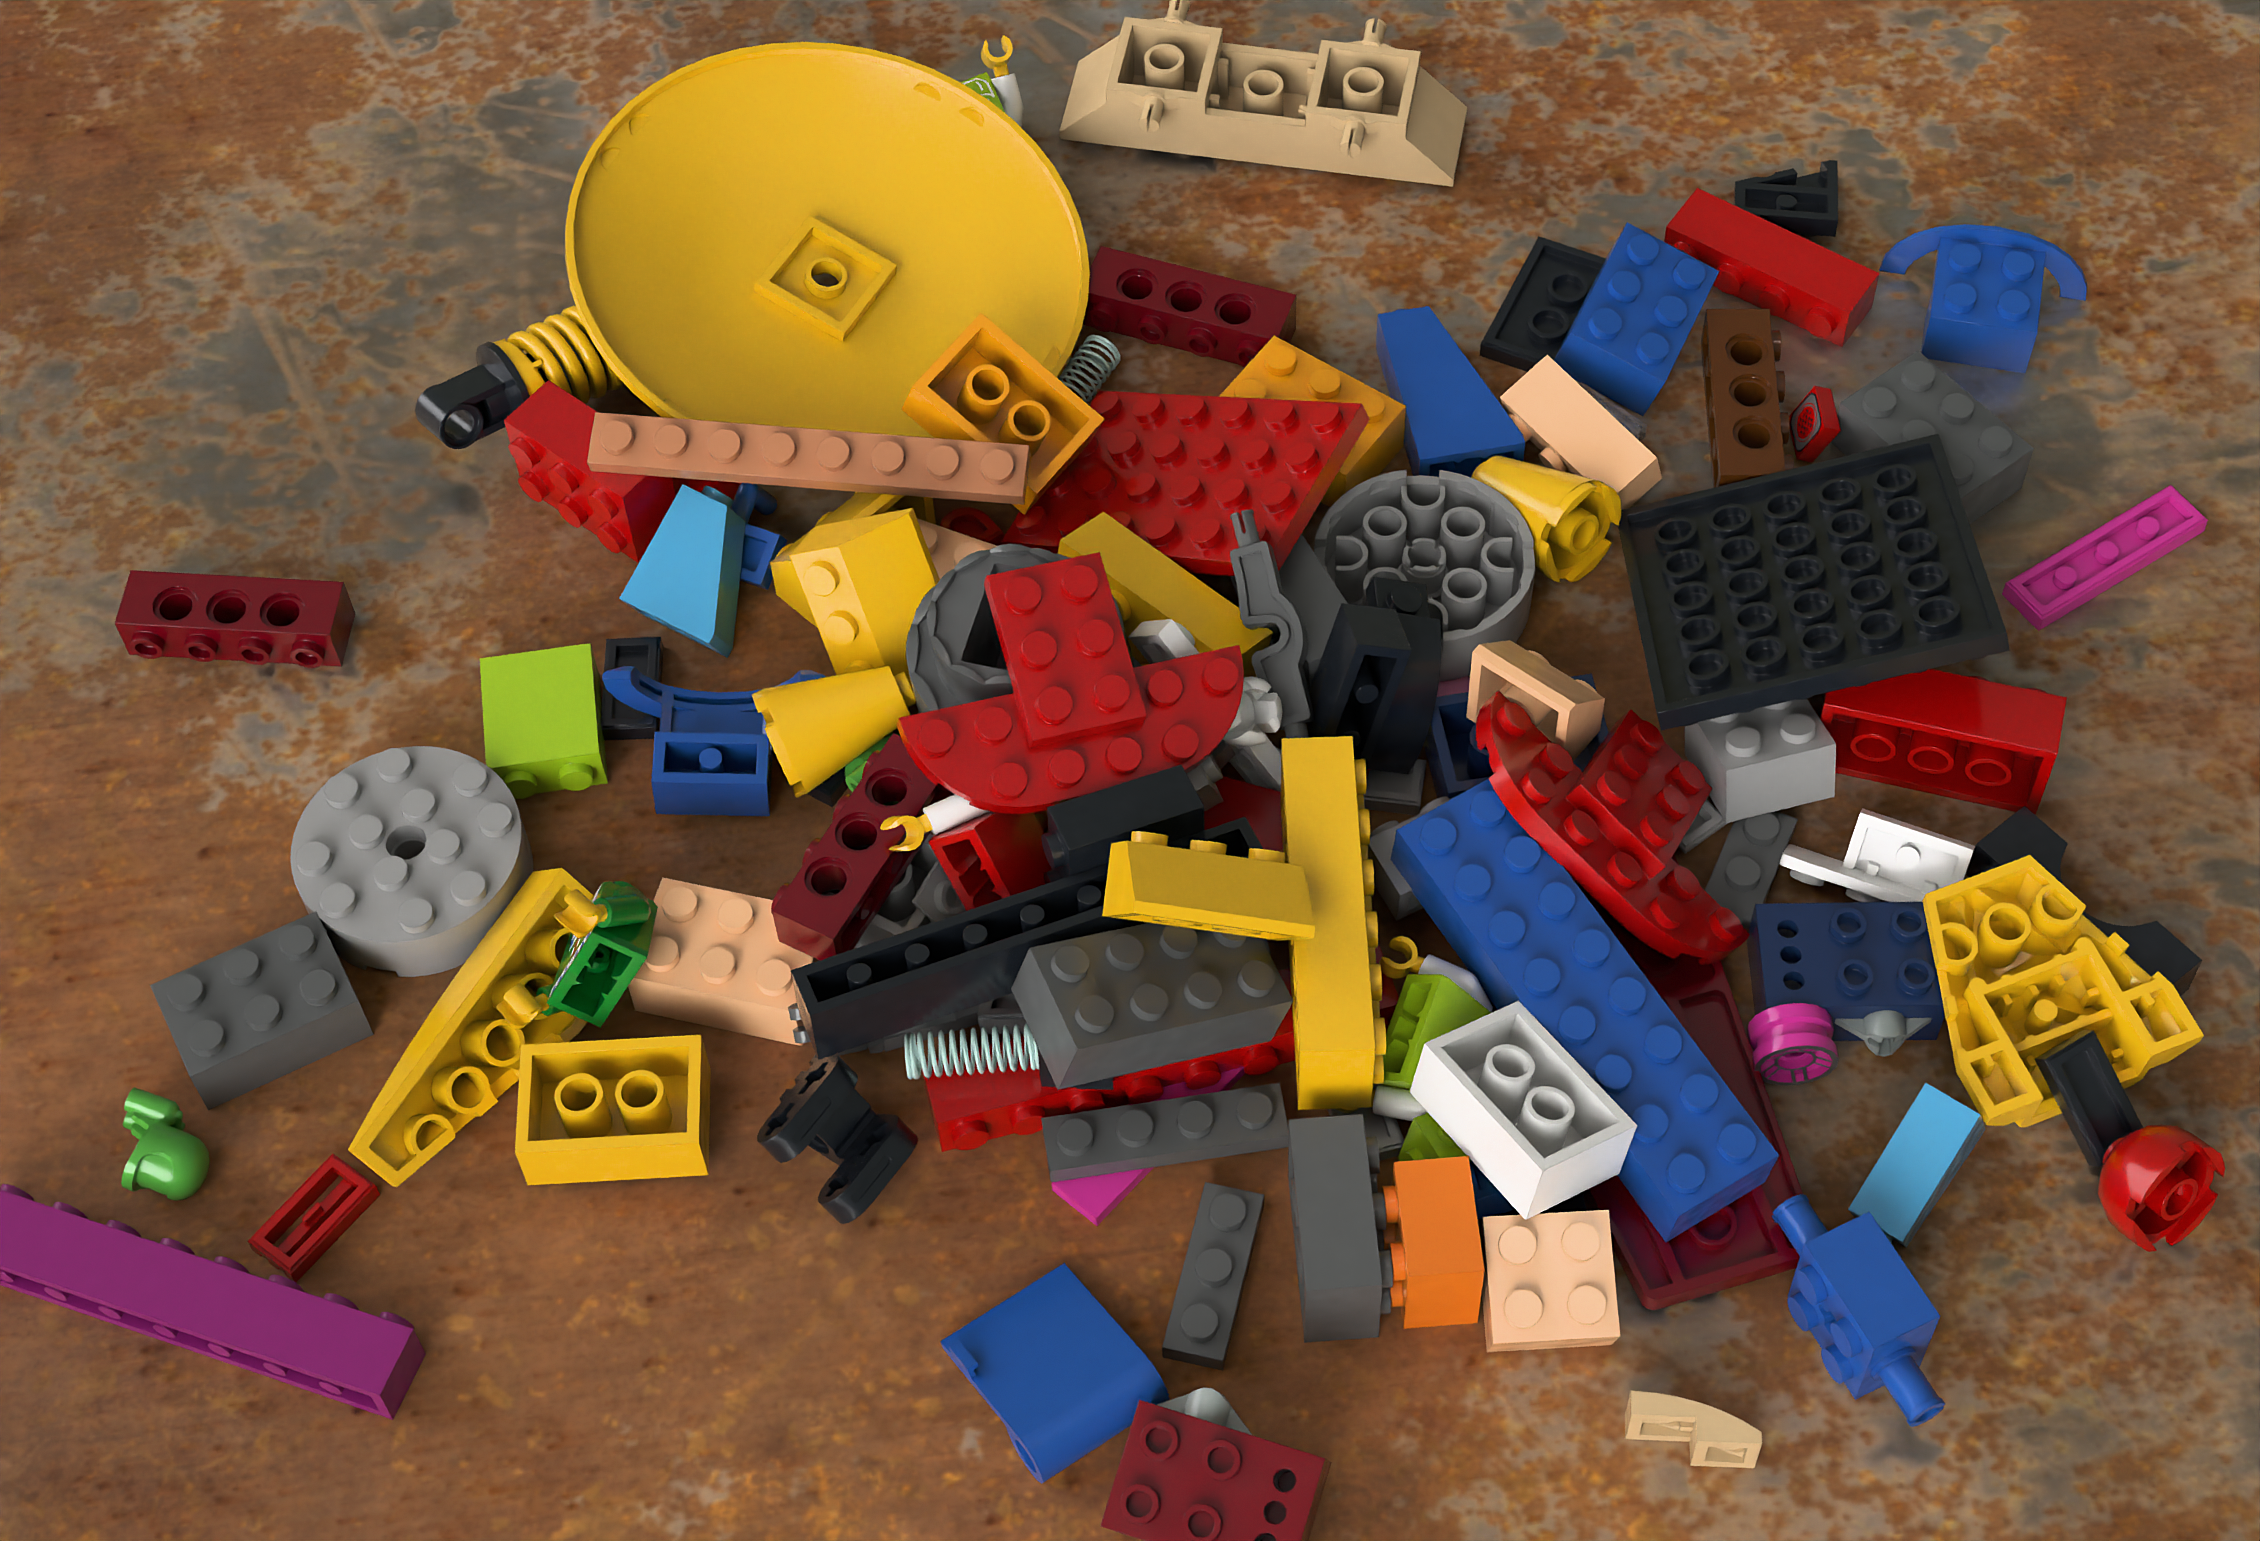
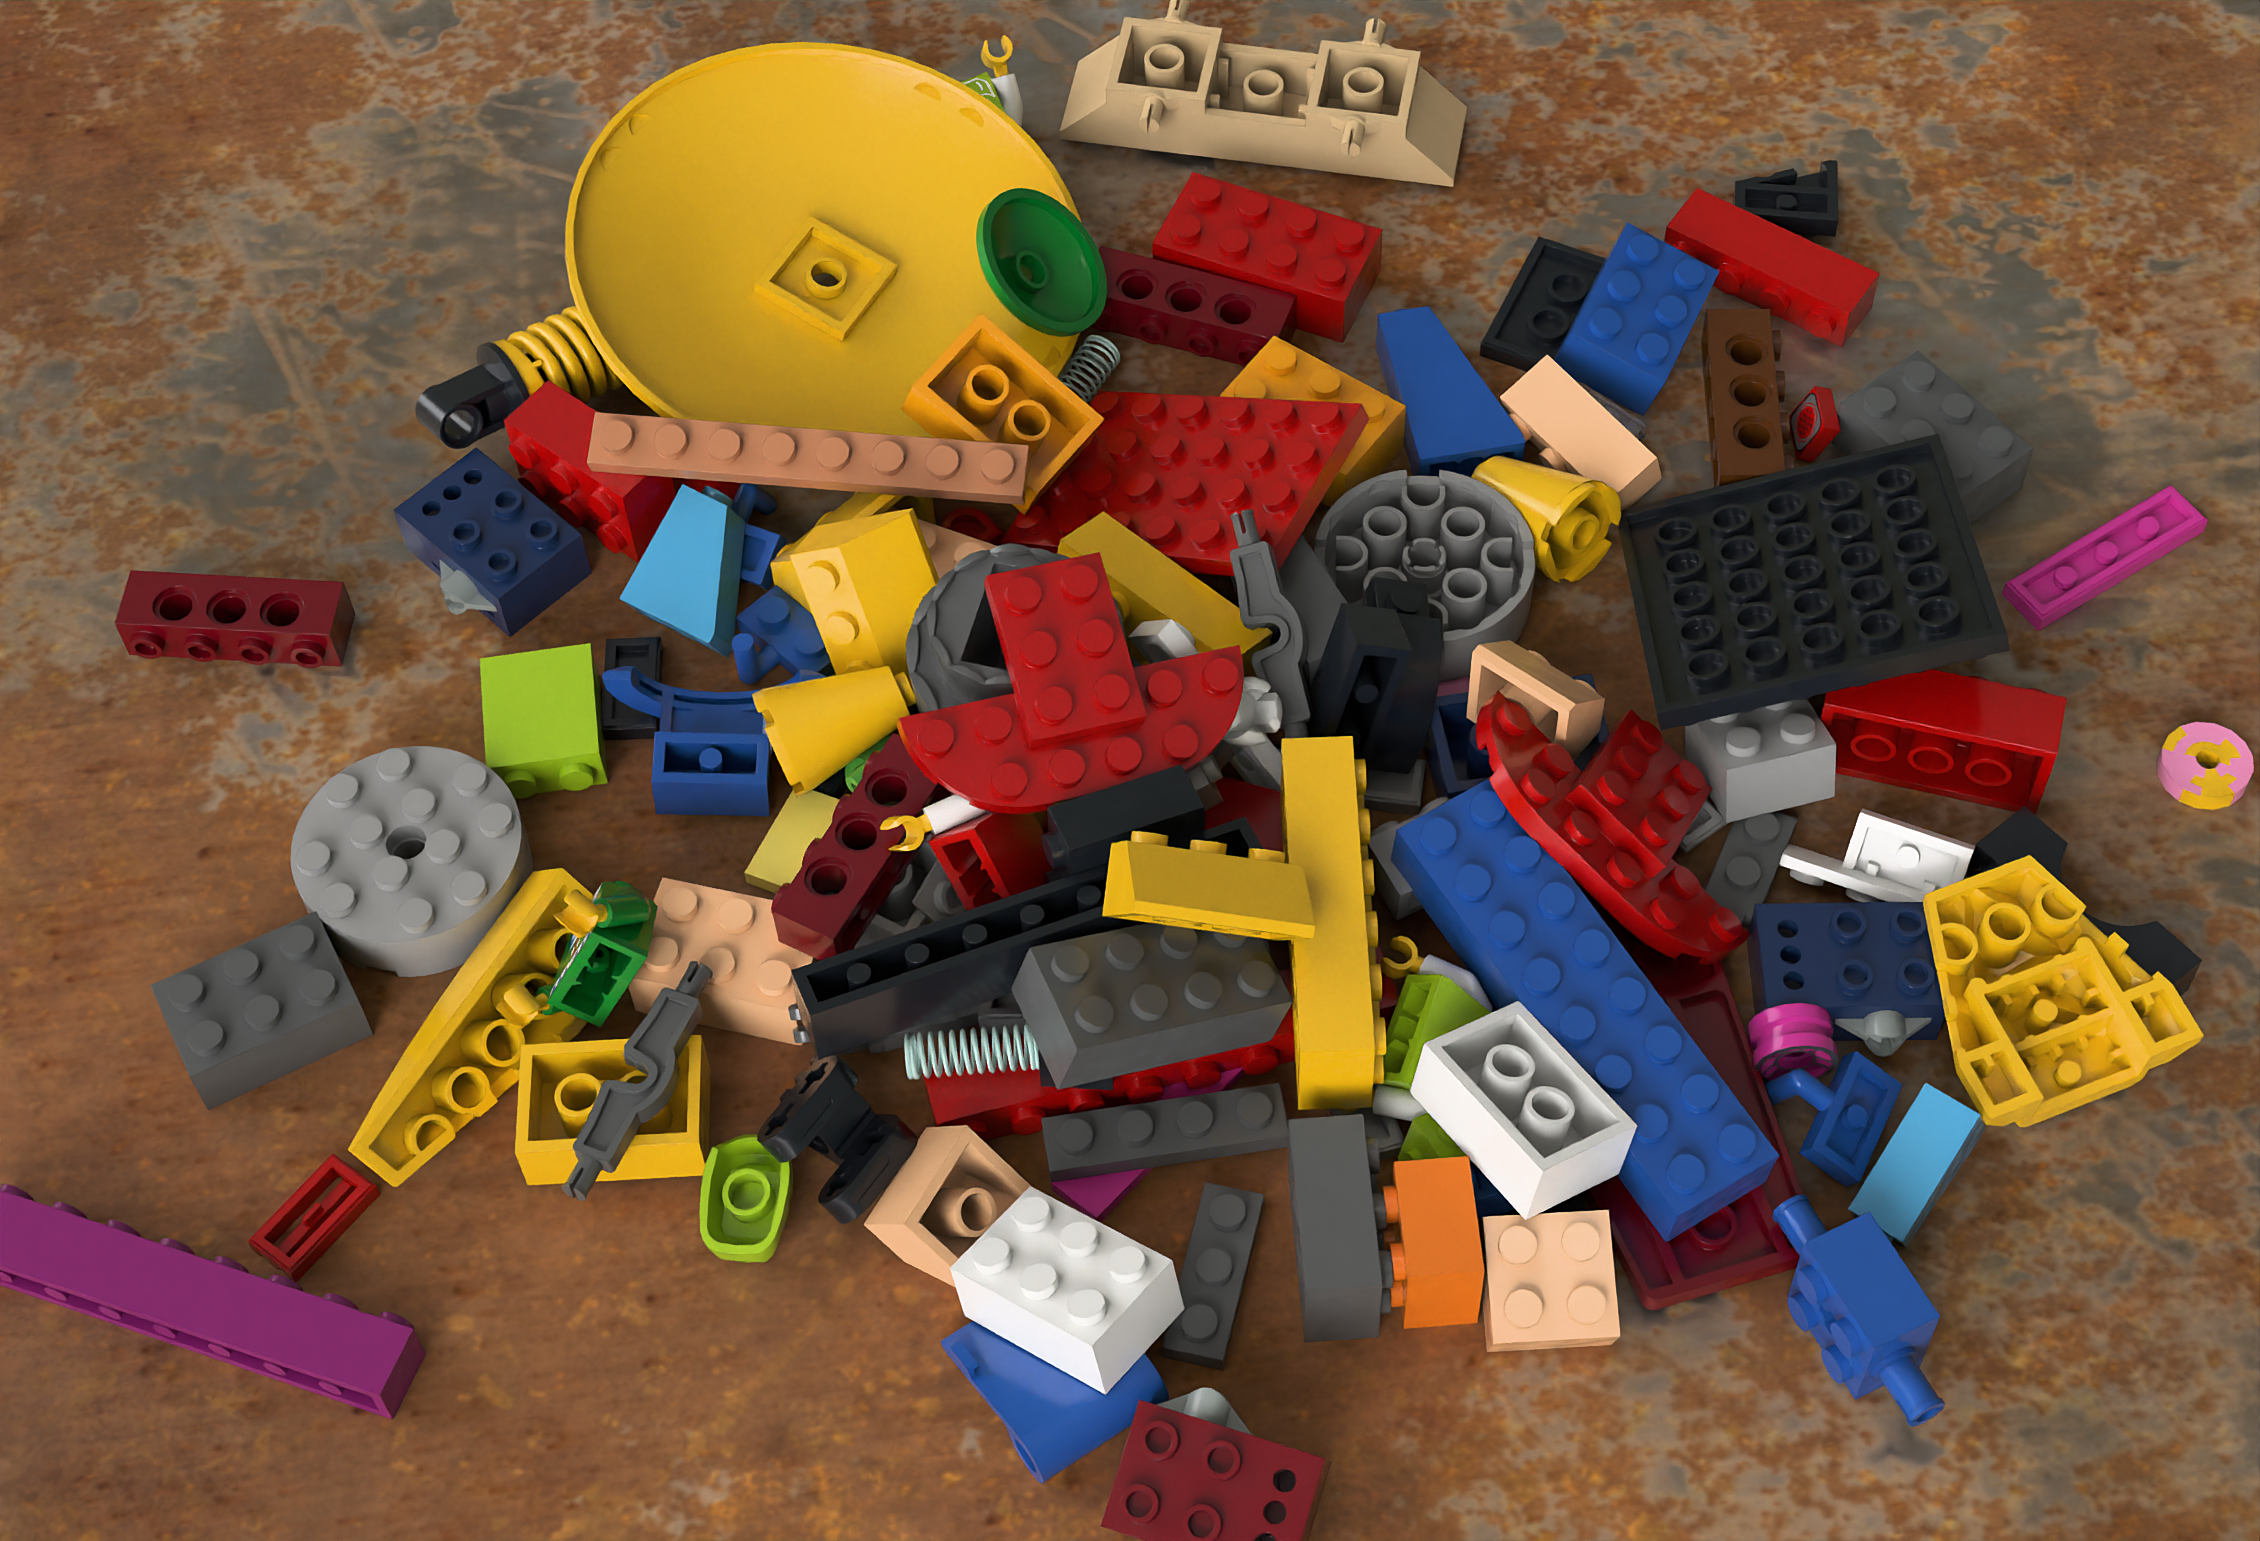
bright green piece [121,1087,210,1201] -> none
tan slope [1625,1391,1762,1468] -> none
blue piece [1879,224,2087,373] -> none
black tile [2035,1030,2143,1167] -> none
red cylinder [2098,1124,2225,1252] -> none
none -> dark blue piece [394,447,592,637]
none -> dark grey piece [562,961,713,1201]
none -> lime piece [699,1134,793,1263]
none -> blue plate [731,585,835,685]
none -> light yellow tile [744,790,839,894]
none -> light nougat slope [864,1125,1032,1287]
none -> white brick [950,1186,1185,1395]
none -> green dish [976,188,1107,337]
none -> red brick [1152,172,1383,343]
none -> blue plate [1764,1051,1903,1187]
none -> piece [2157,722,2254,810]

